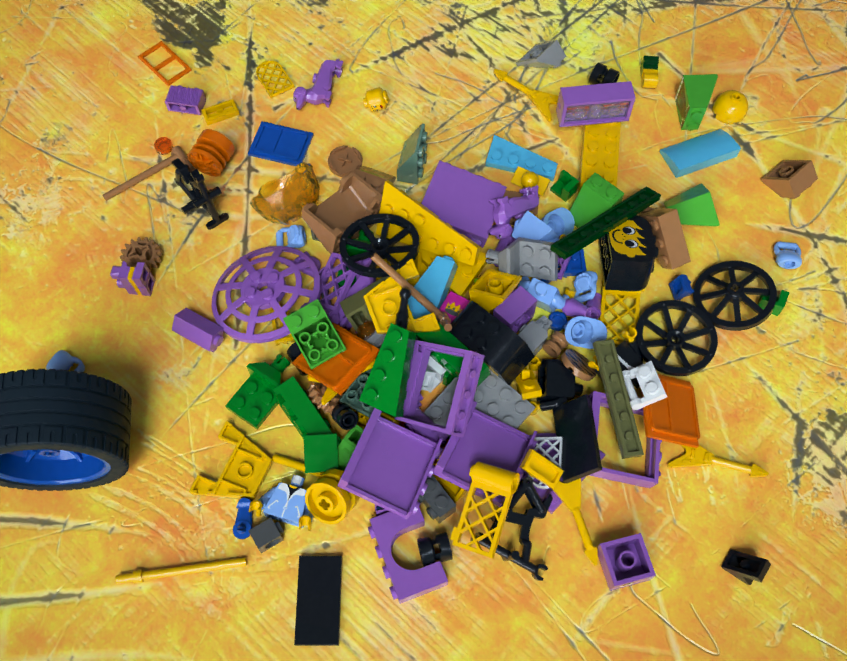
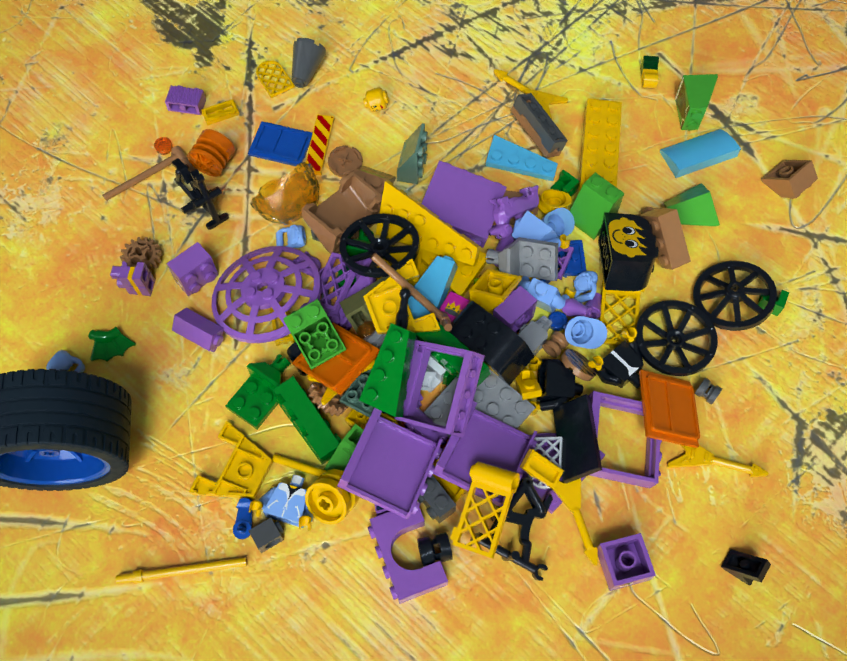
orange window [138,41,192,86] -> none
medium lavender animal [293,59,343,110] -> none
black tile [294,556,342,646] -> none
green piece [303,434,338,473] -> none
black wheel [332,404,358,430] -> none
yellow tile [511,166,551,197] -> none
light grey slope [516,40,566,68] -> none
dark green tile [550,186,661,260] -> none
medium lavender brick [556,81,636,127] -> none
black wheel [589,62,620,85] -> none
olive tile [593,339,644,459] -> none
white plate [622,361,668,410] -> none
blue tile [669,274,695,300] -> none
yellow cylinder [712,90,749,125] -> none
light blue piece [773,241,802,269] -> none
none -> green arm [88,327,136,362]
none -> medium lavender brick [166,242,218,296]
none -> dark grey cone [291,38,326,88]
none -> tile [304,114,334,176]
none -> dark grey piece [510,93,568,158]
none -> yellow piece [538,189,572,214]
none -> dark grey wheel [695,378,723,405]

